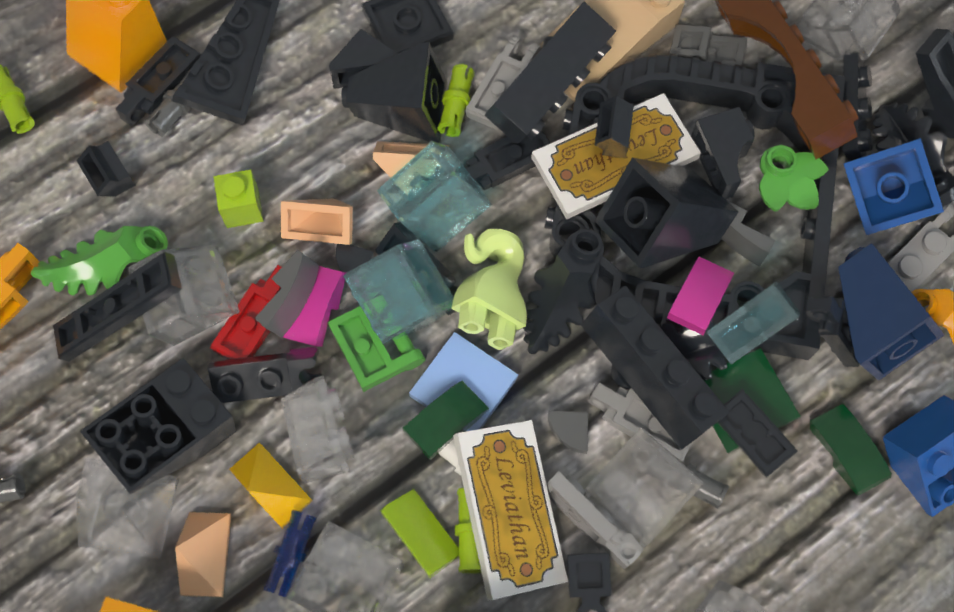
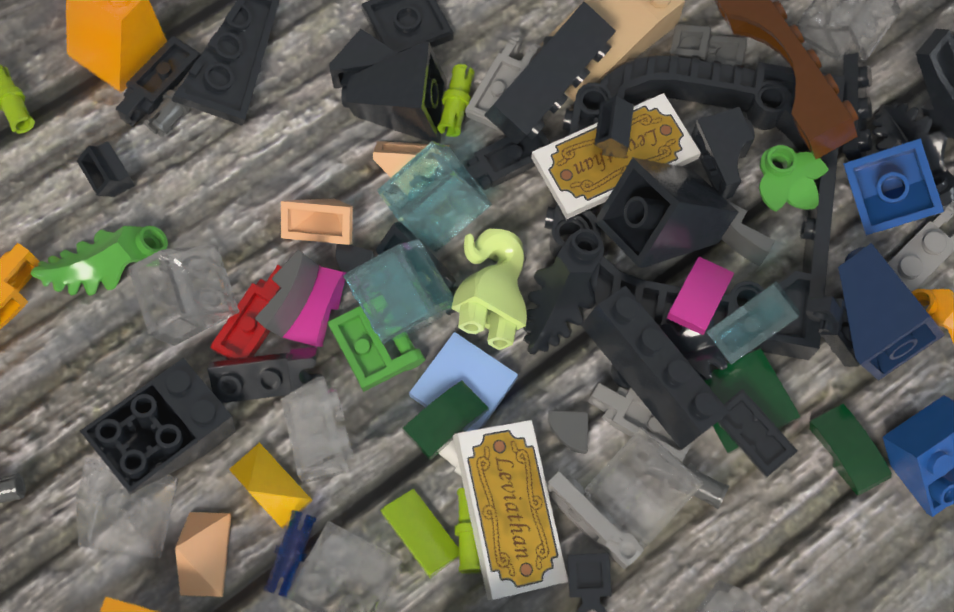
black plate [53,252,182,362] -> none
lime brick [213,169,264,228] -> none

